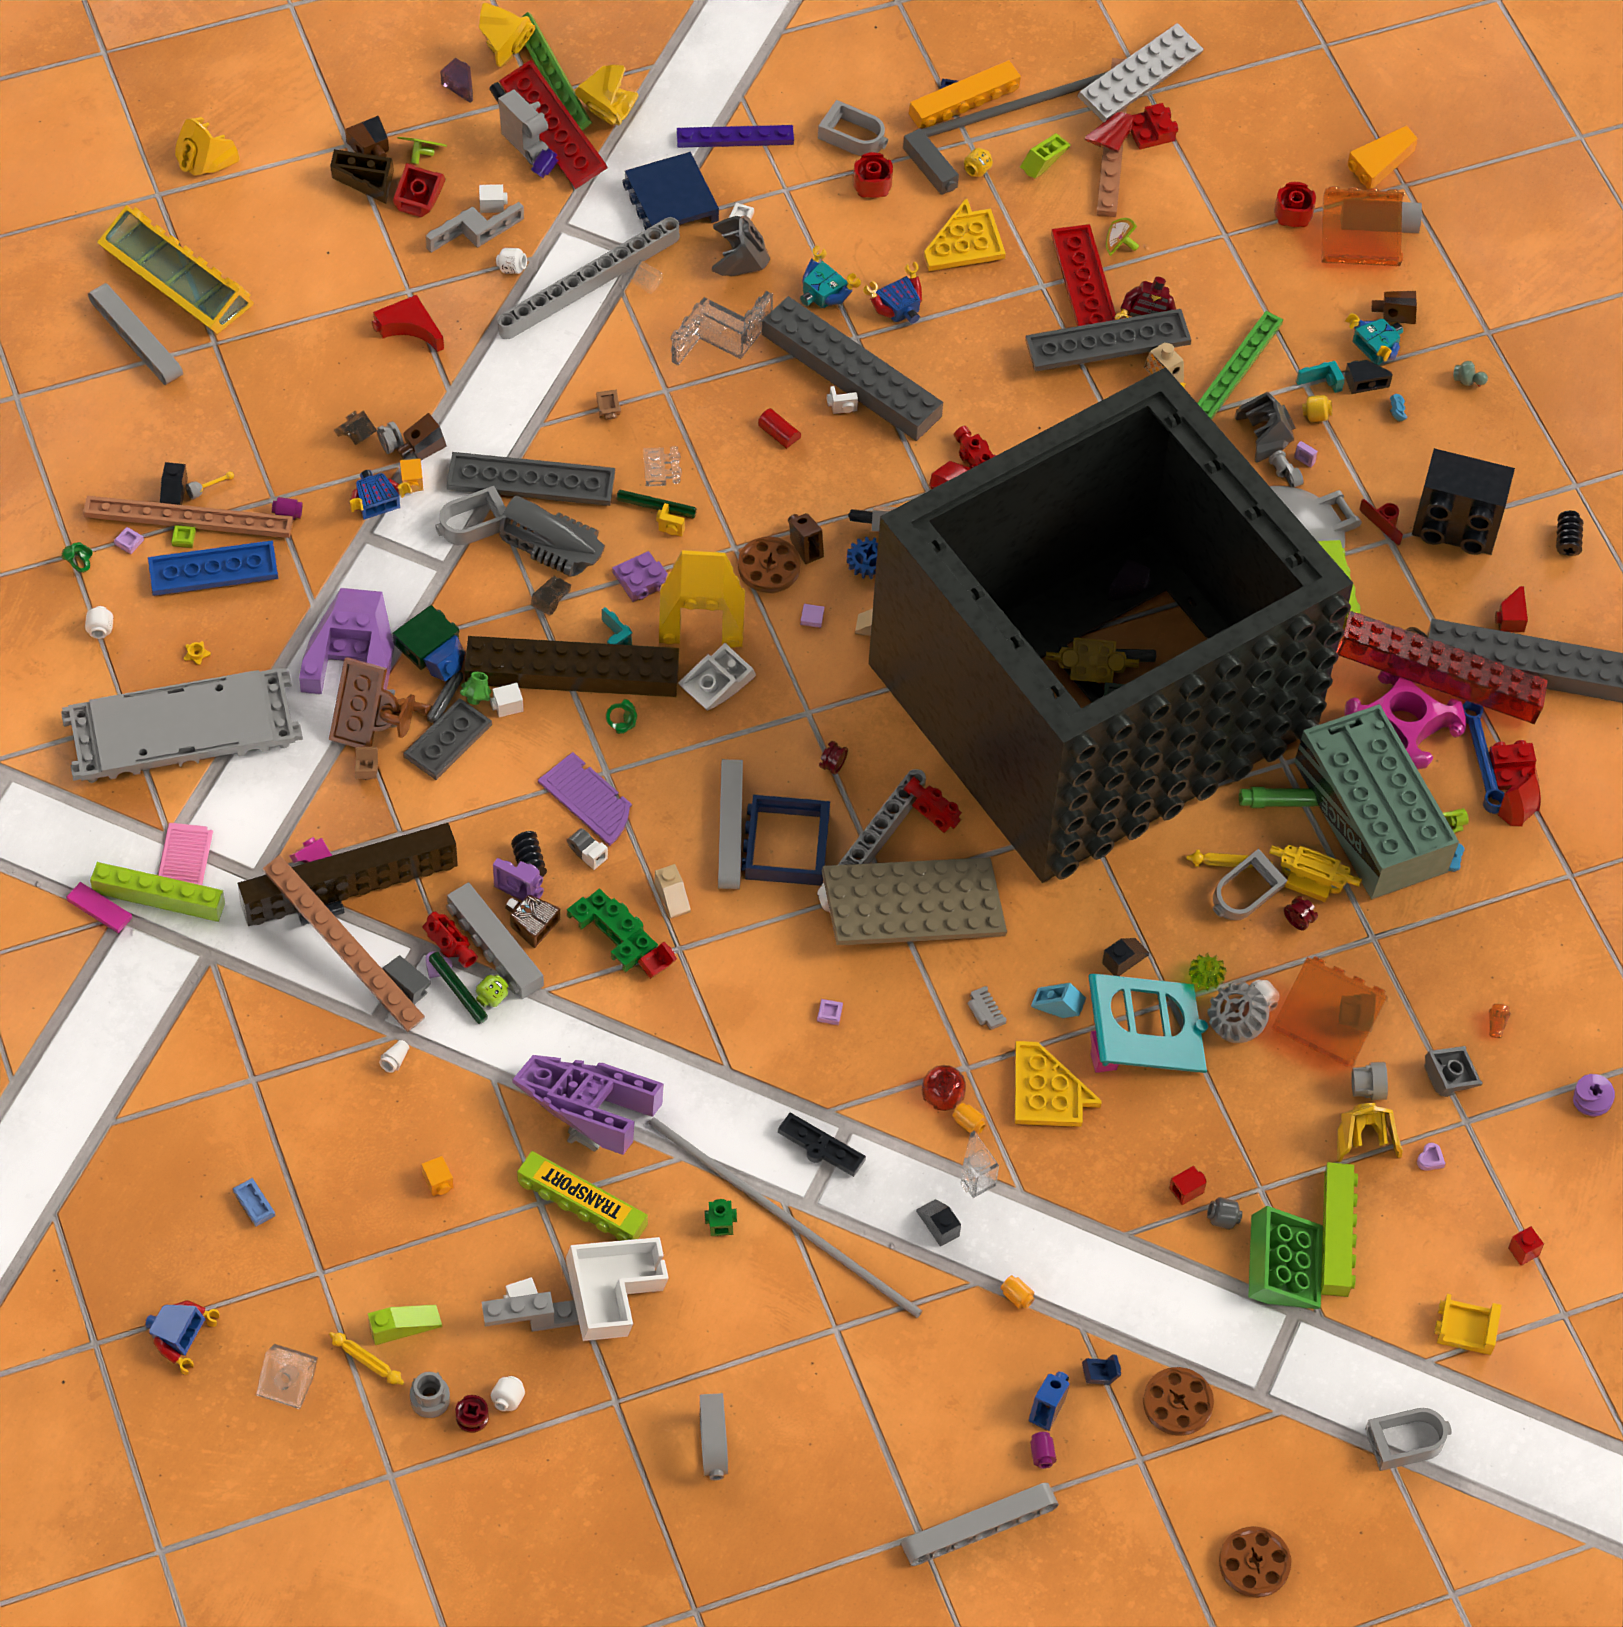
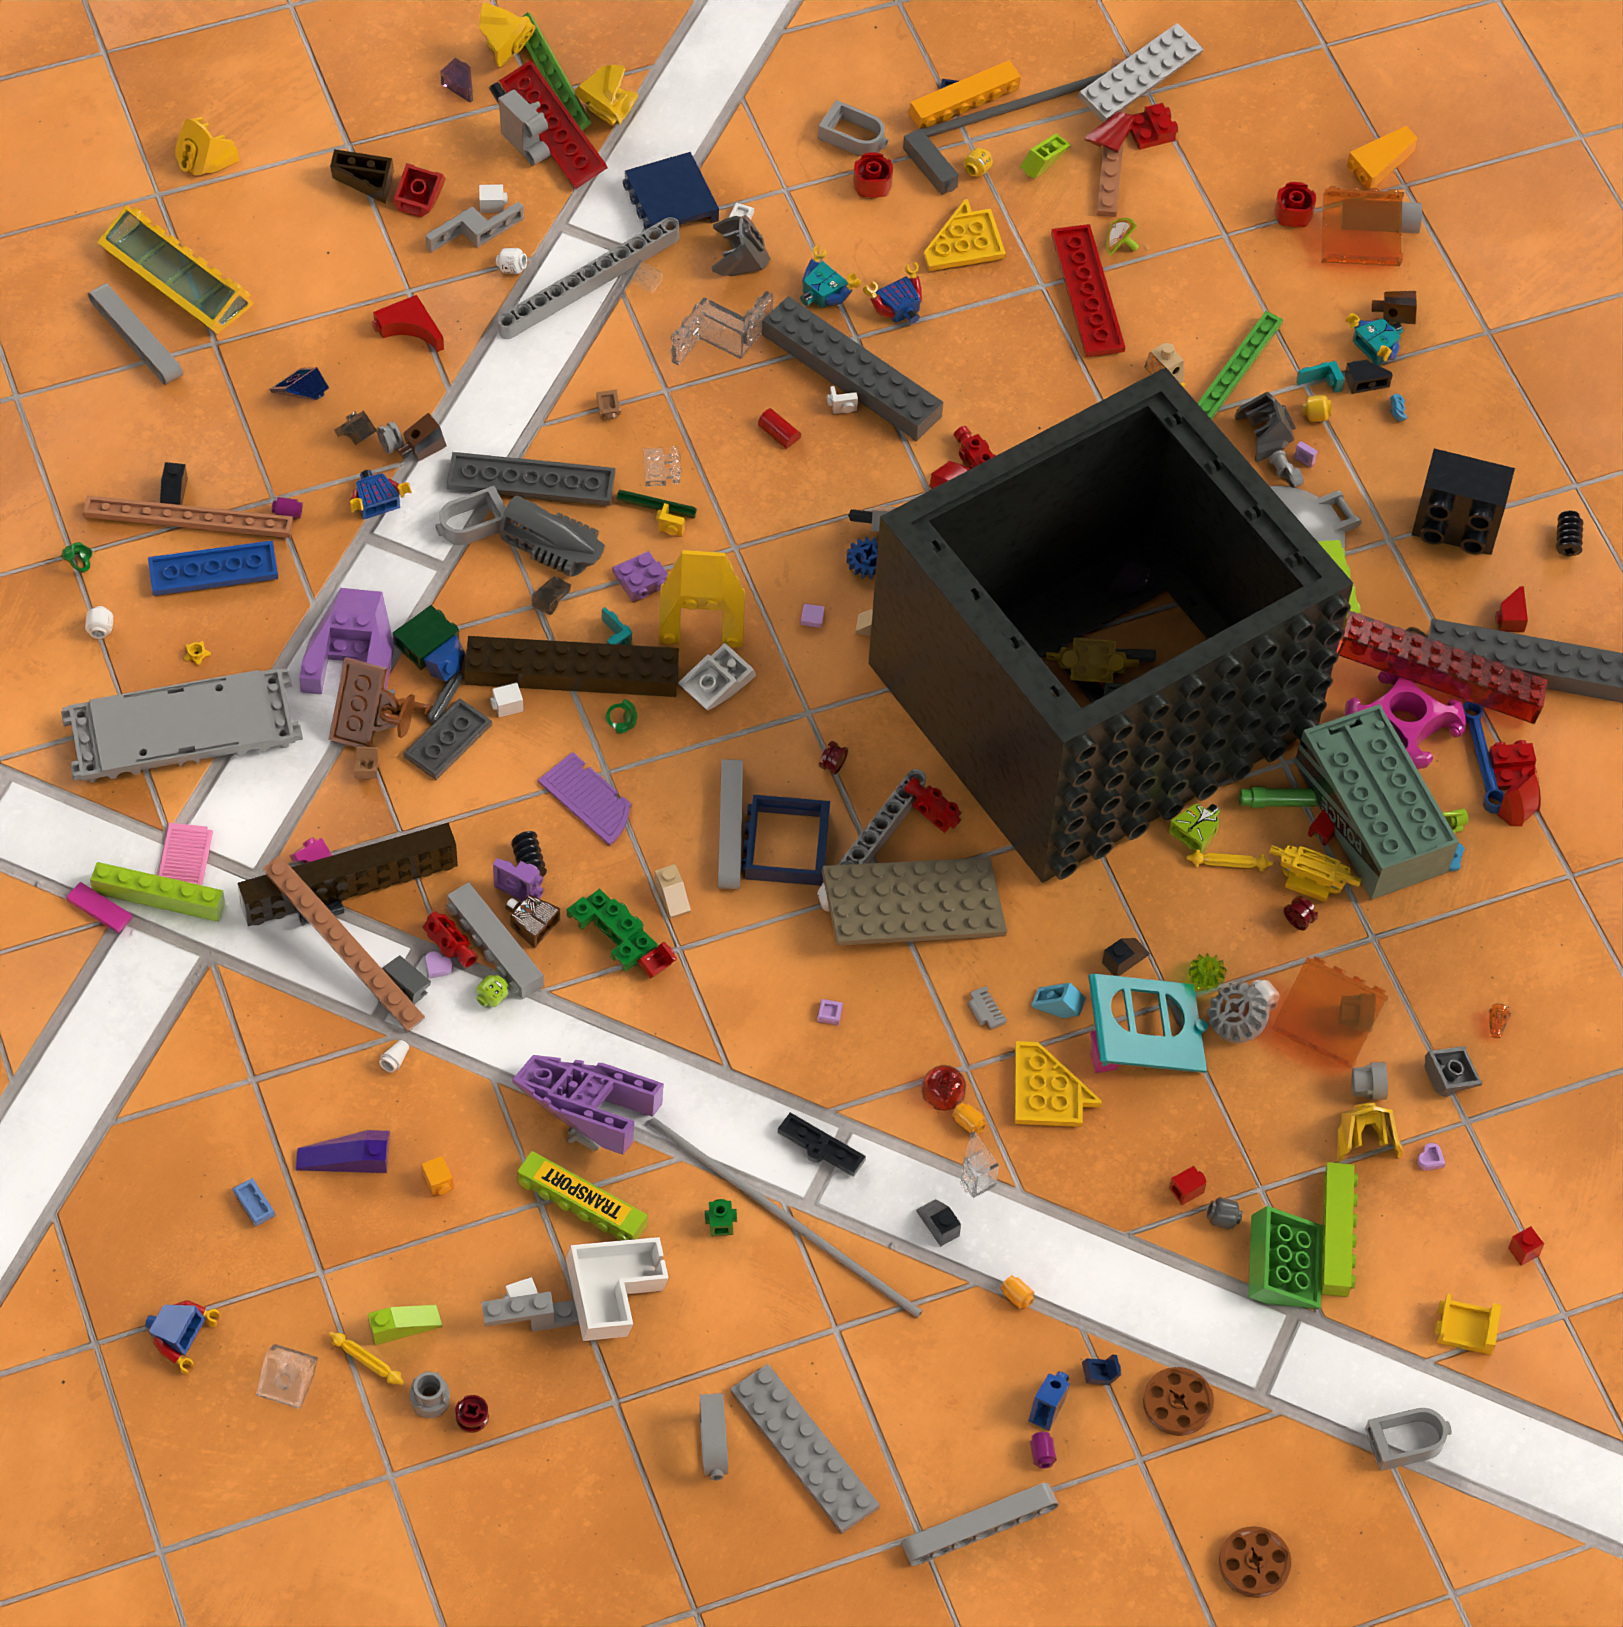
lavender tile [114,527,144,554] -> none
lime tile [171,525,196,548] -> none
hinge [186,471,234,499] -> none
reddish brown torso [345,116,389,157] -> none
lime shield [398,137,447,164] -> none
light orange brick [400,459,424,492] -> none
dark green axle [429,952,488,1024] -> none
bright green rock [460,672,492,705] -> none
white head [490,1376,525,1411] -> none
dark purple brick [531,148,559,178] -> none
leg [567,828,608,870] -> none
dark purple plate [676,125,794,148] -> none
dark orange wedge [738,537,800,593] -> none
reddish brown torso [788,513,824,564] -> none
dark grey plate [1025,309,1191,372] -> none
dark red torso [1115,276,1176,320] -> none
light grey window [1213,849,1288,920] -> none
red piece [1359,499,1403,546] -> none
sand green animal [1453,361,1488,387] -> none
medium lavender piece [1573,1074,1615,1116] -> none
none -> clear blue slope [270,367,329,400]
none -> dark purple wedge [296,1130,390,1173]
none -> light grey plate [730,1364,880,1534]
none -> lime torso [1169,804,1220,854]
none -> red brick [1308,809,1335,846]

